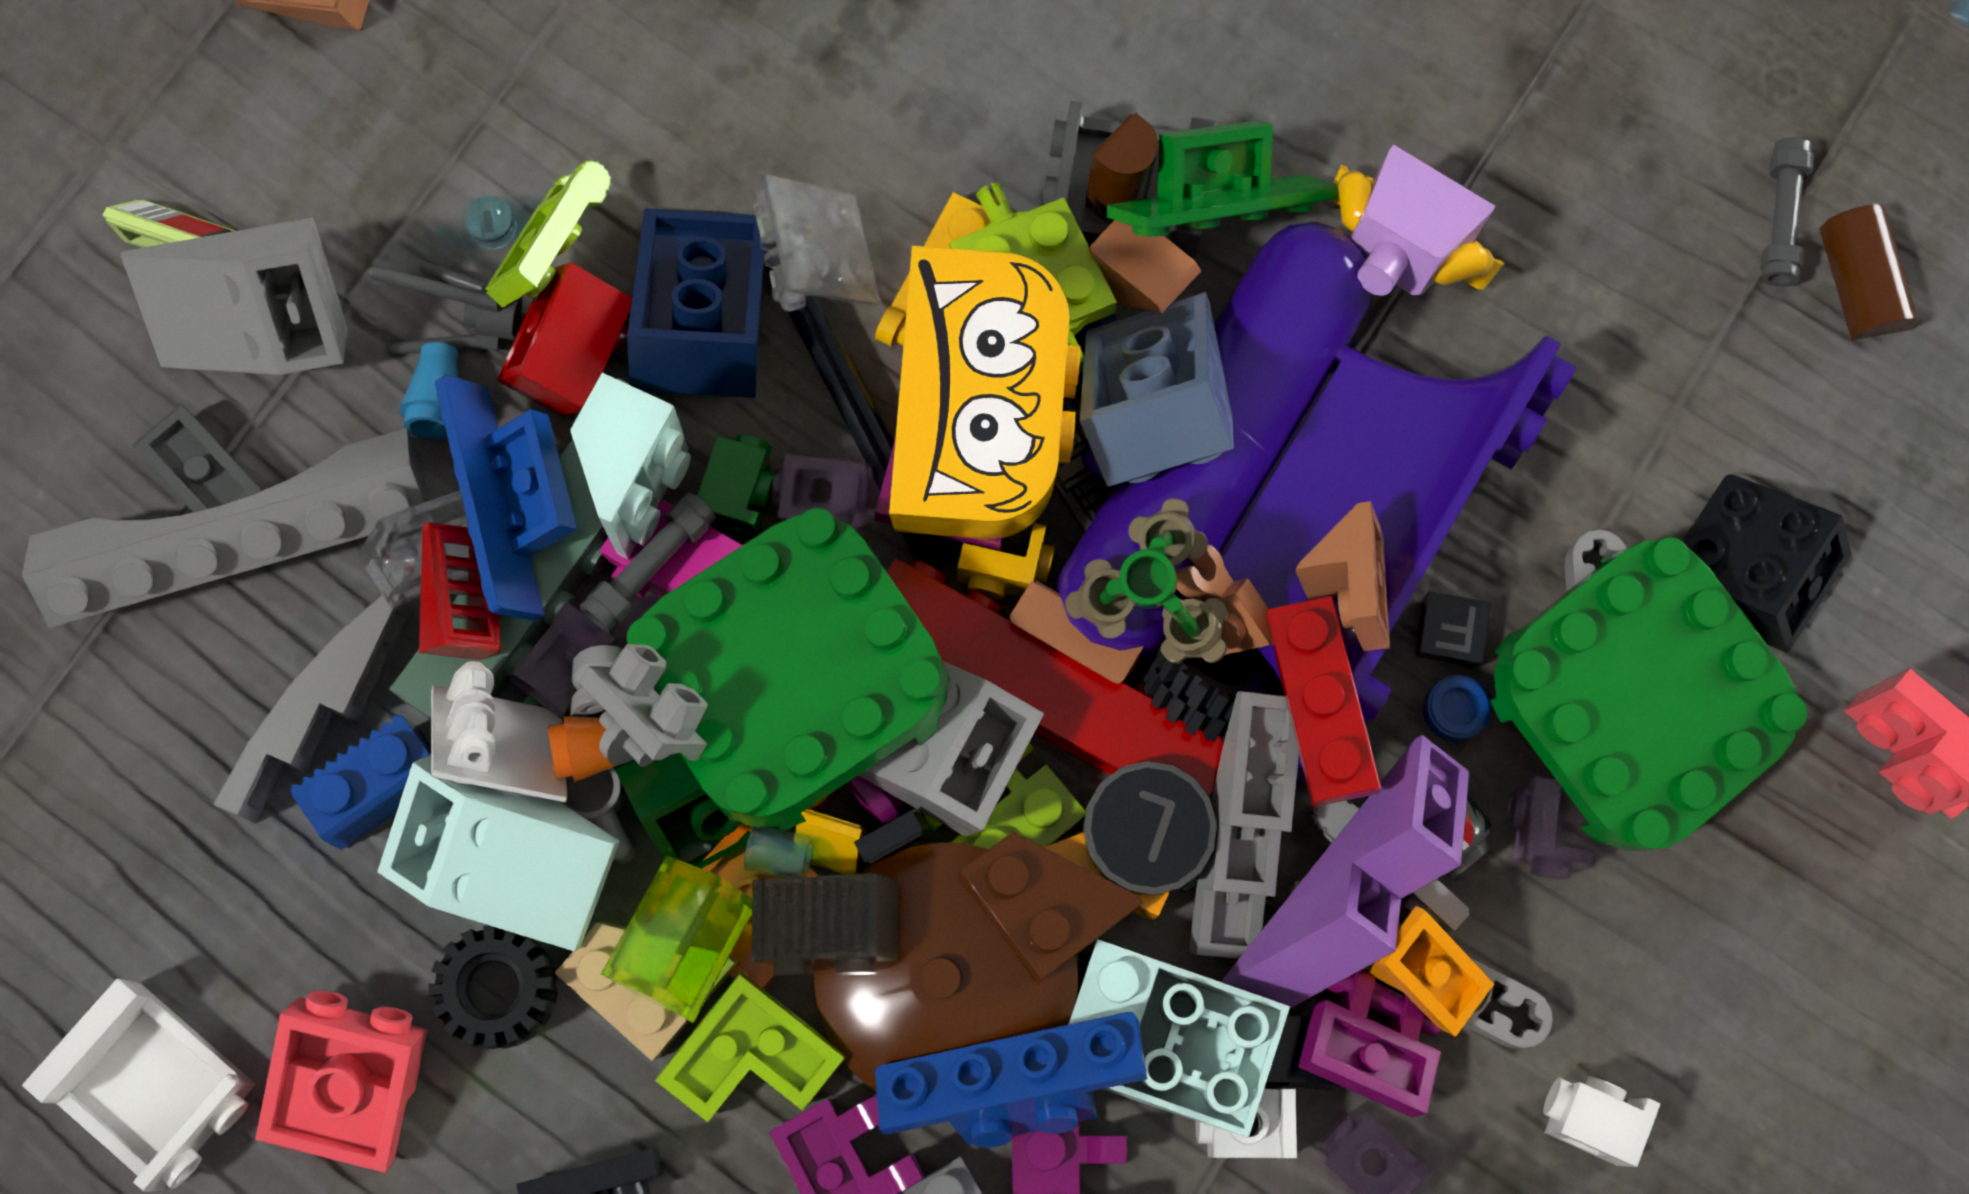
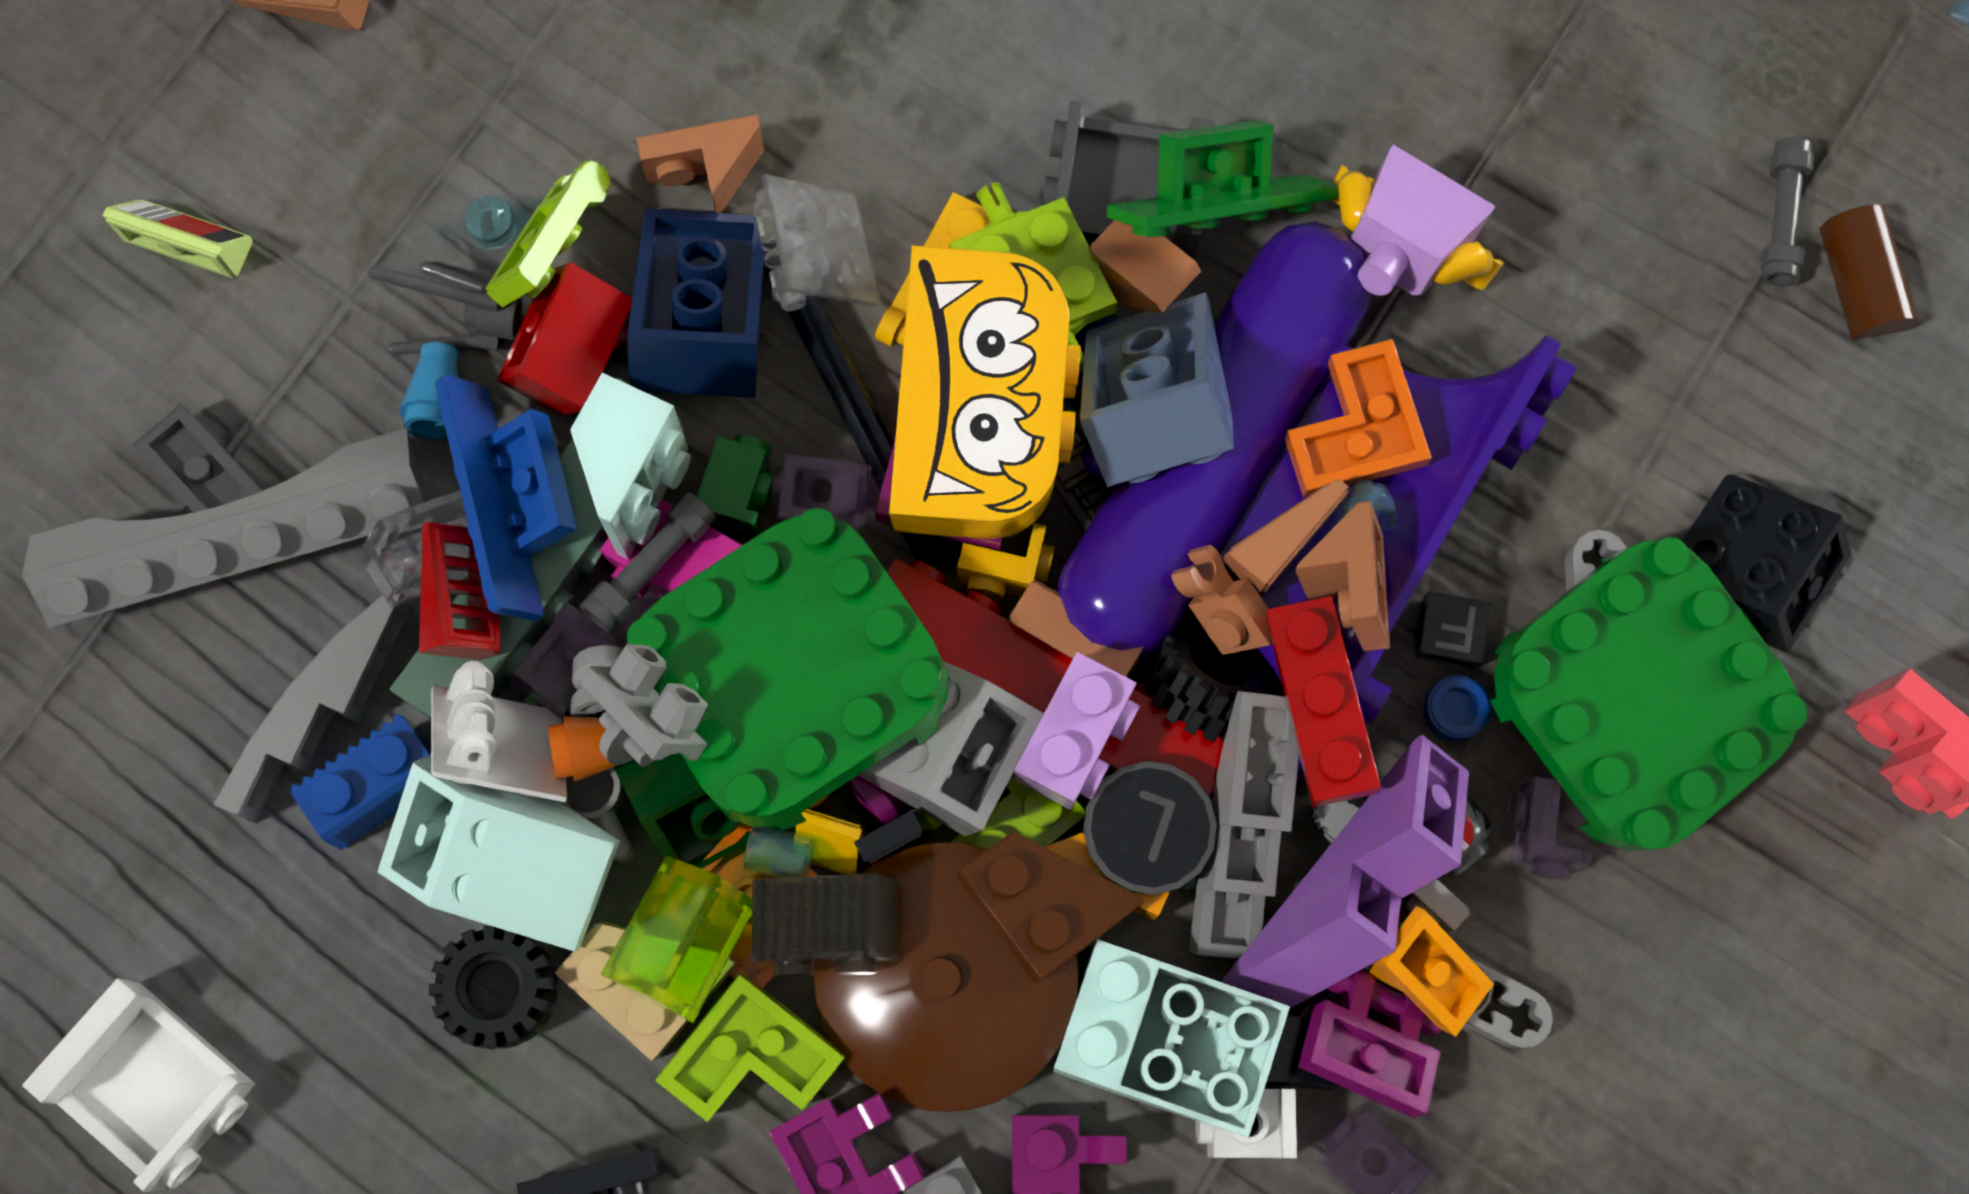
light grey slope [120,217,348,375] -> none
coral plate [255,991,428,1173] -> none
blue bracket [875,1012,1147,1148] -> none
dark tan plant [1065,498,1228,664] -> none
reddish brown brick [1085,112,1158,222] -> none
white brick [1543,1076,1661,1167] -> none
none -> nougat slope [636,114,764,213]
none -> lavender brick [1013,652,1140,810]
none -> nougat slope [1223,478,1349,598]
none -> orange plate [1285,339,1432,498]
none -> clear light blue hinge [1342,480,1397,532]

